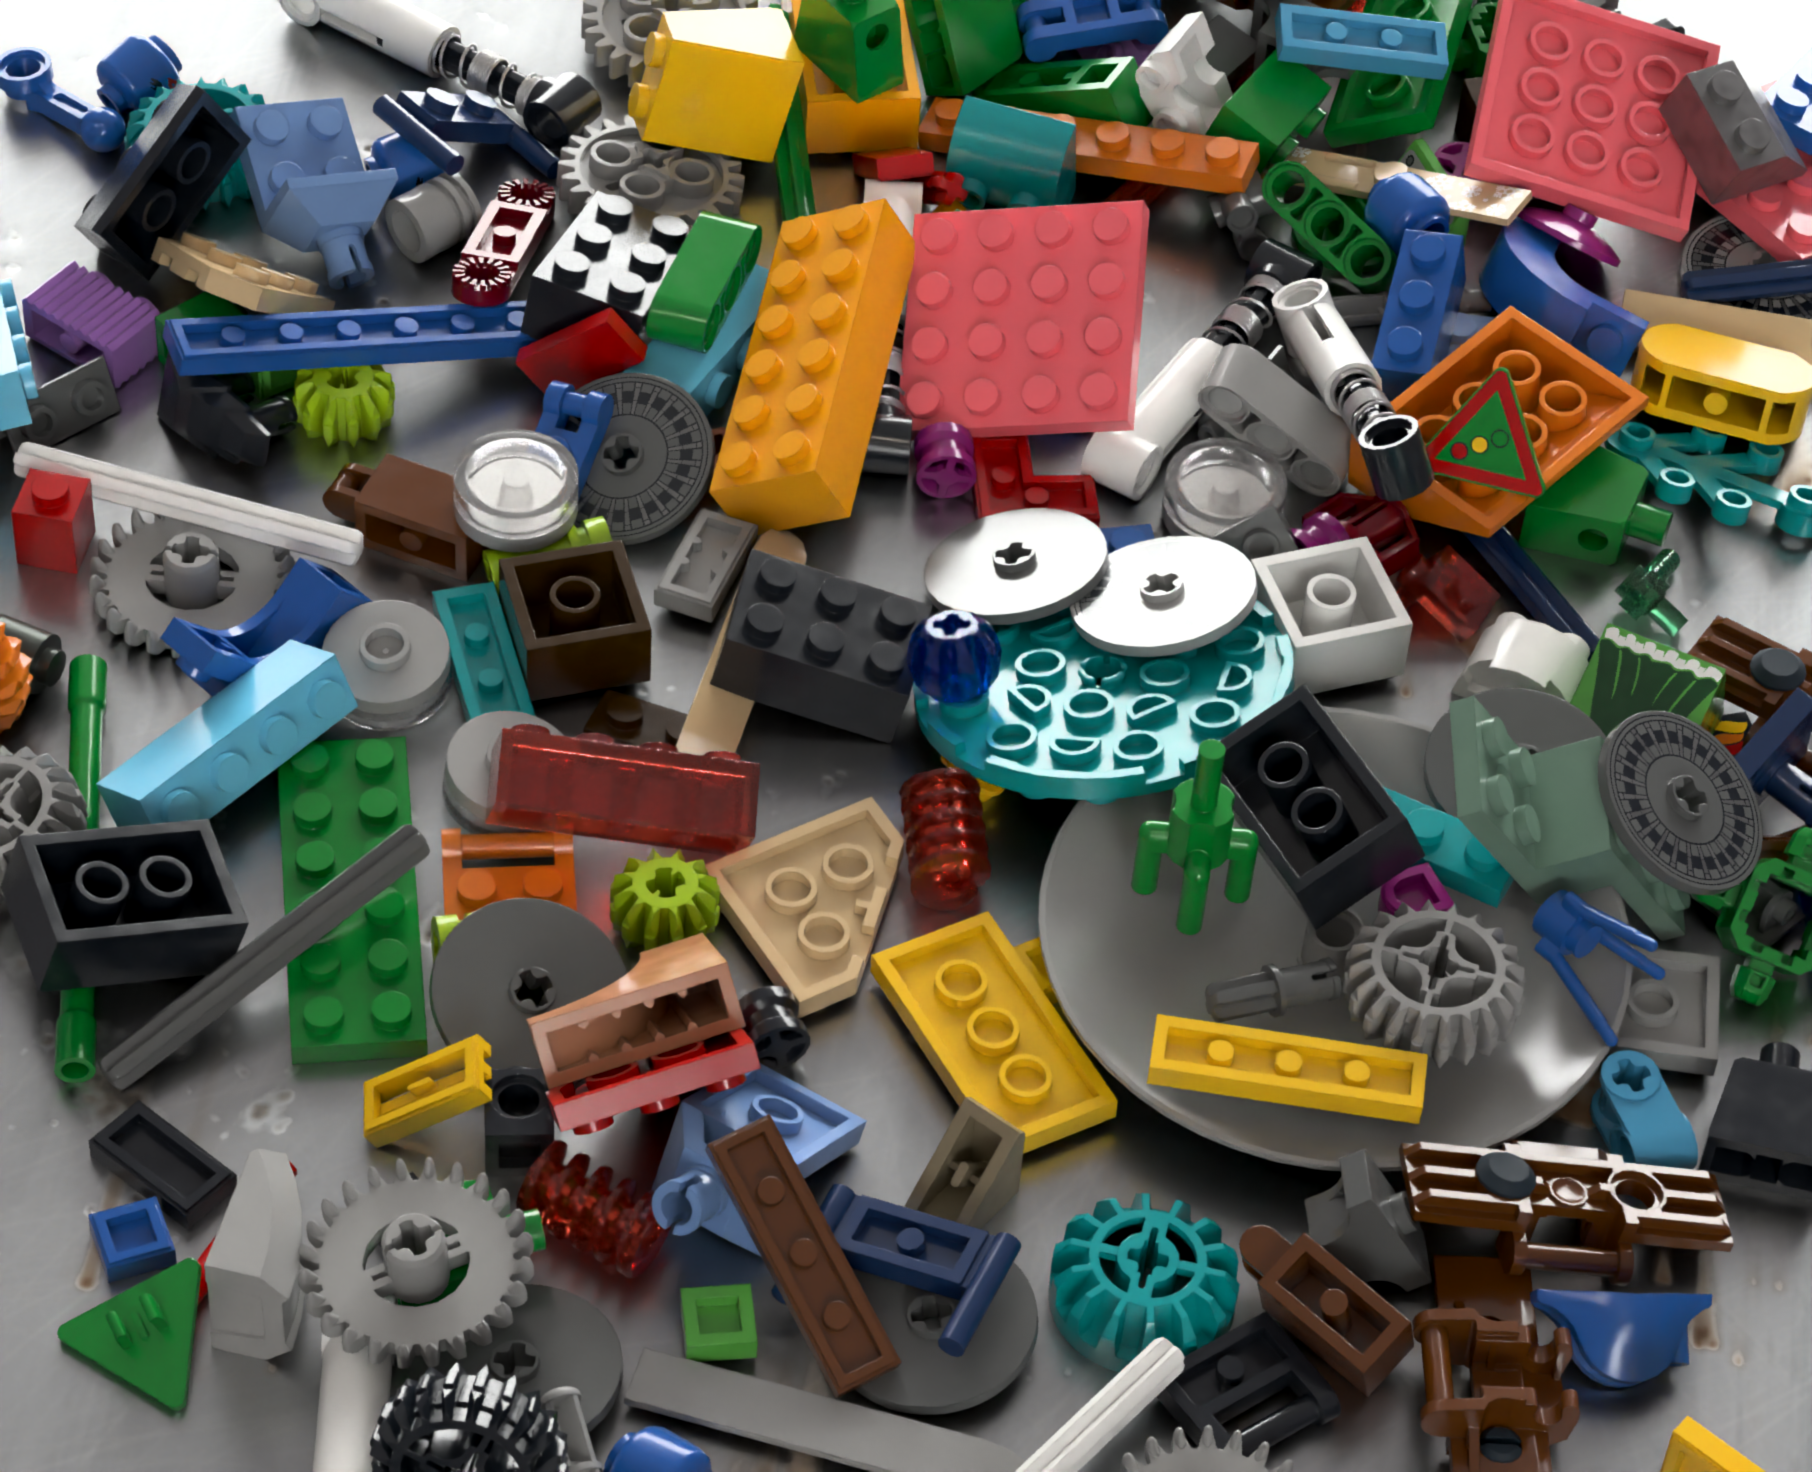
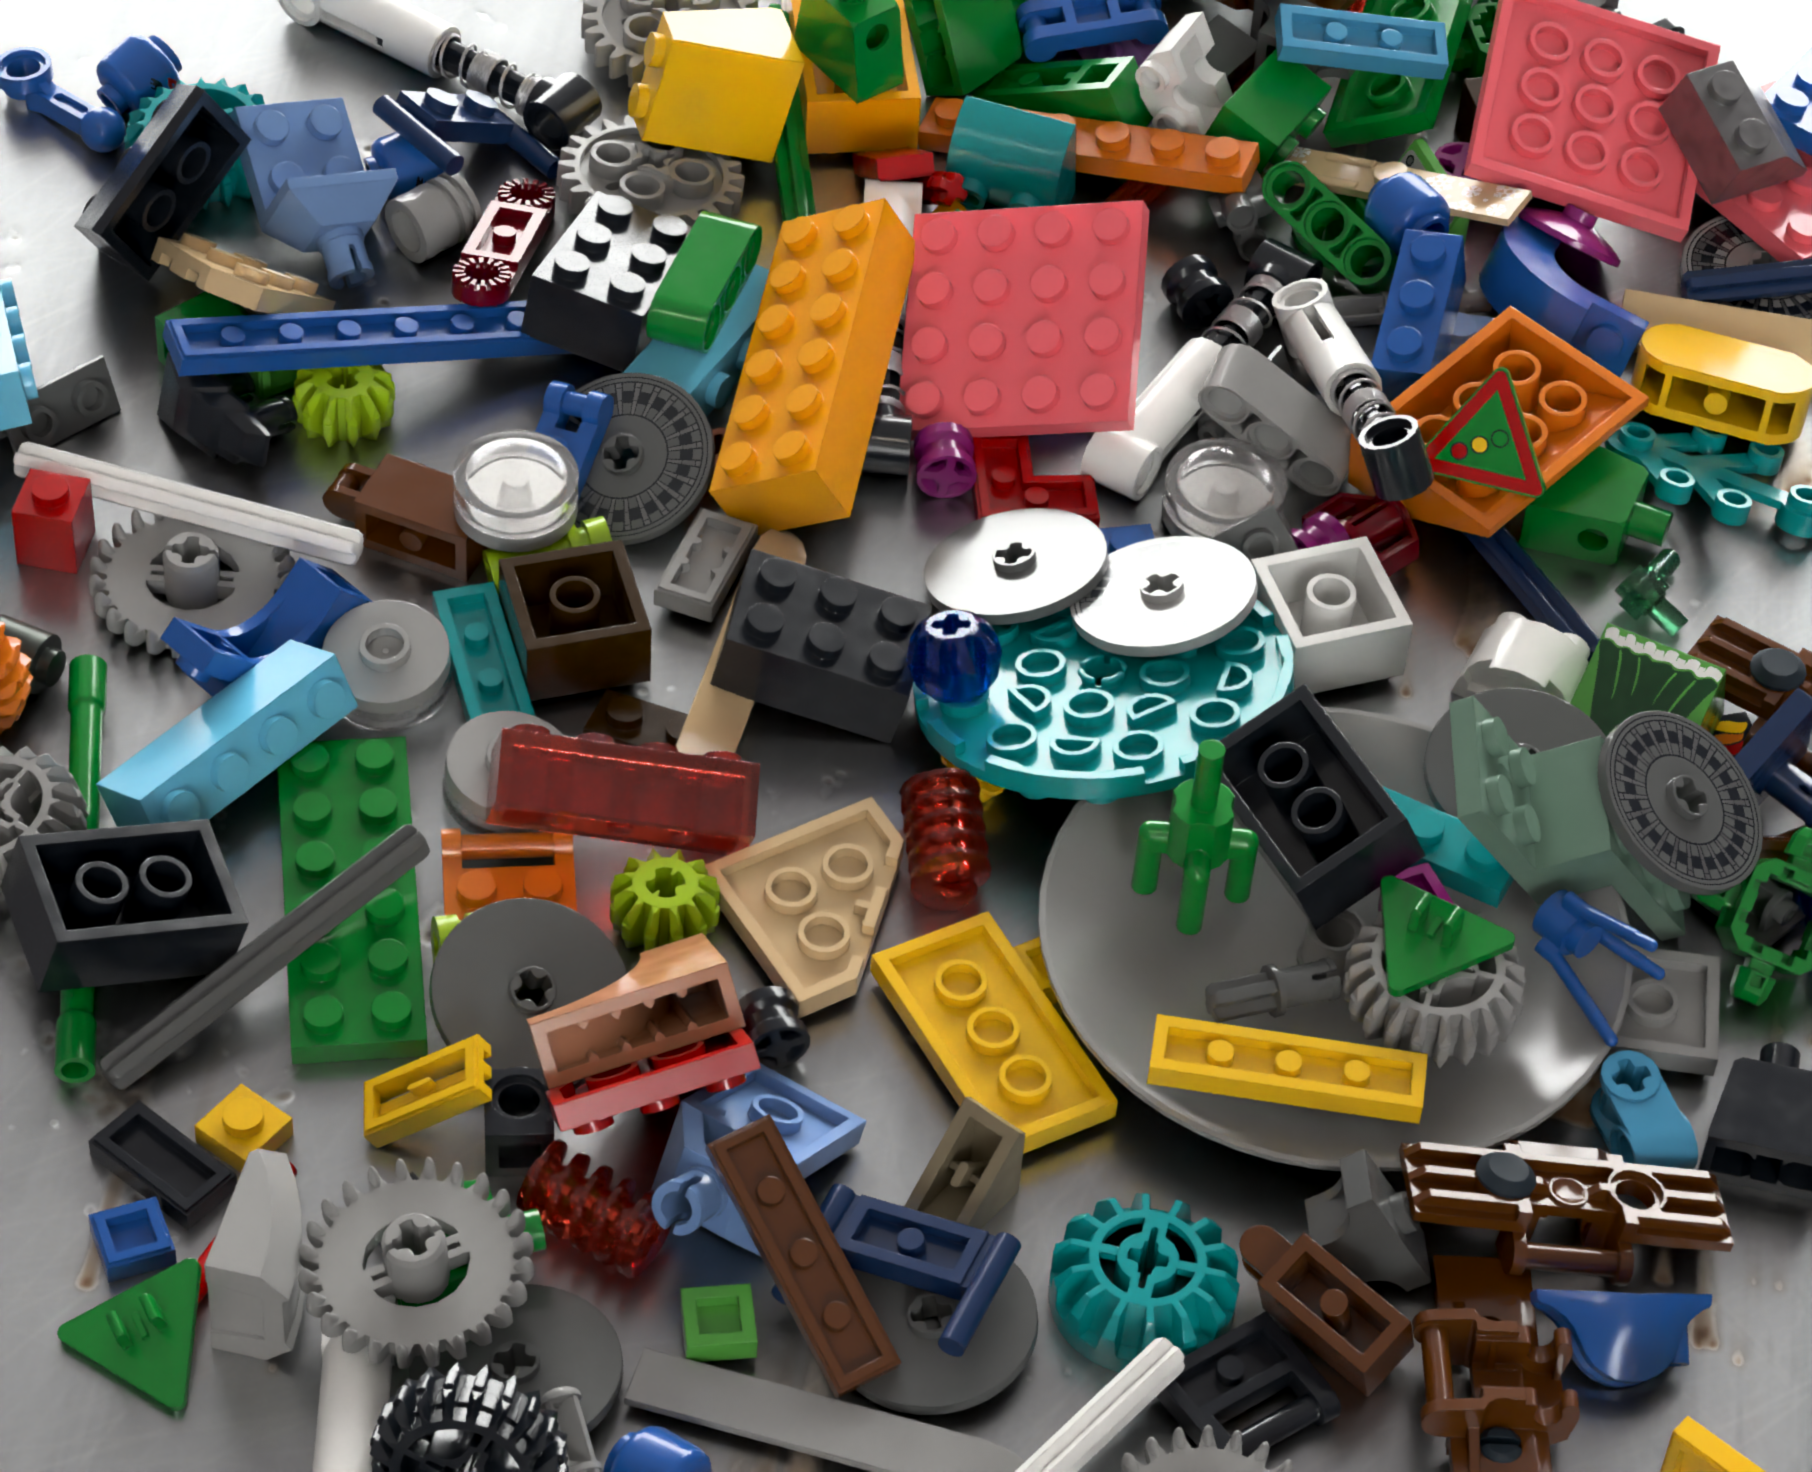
medium lavender brick [22,260,160,389] -> none
red tile [515,307,648,394] -> none
clear red bracket [1396,545,1501,643] -> none
none -> yellow plate [194,1083,293,1173]
none -> black wheel [1161,254,1234,329]
none -> green piece [1380,875,1515,997]

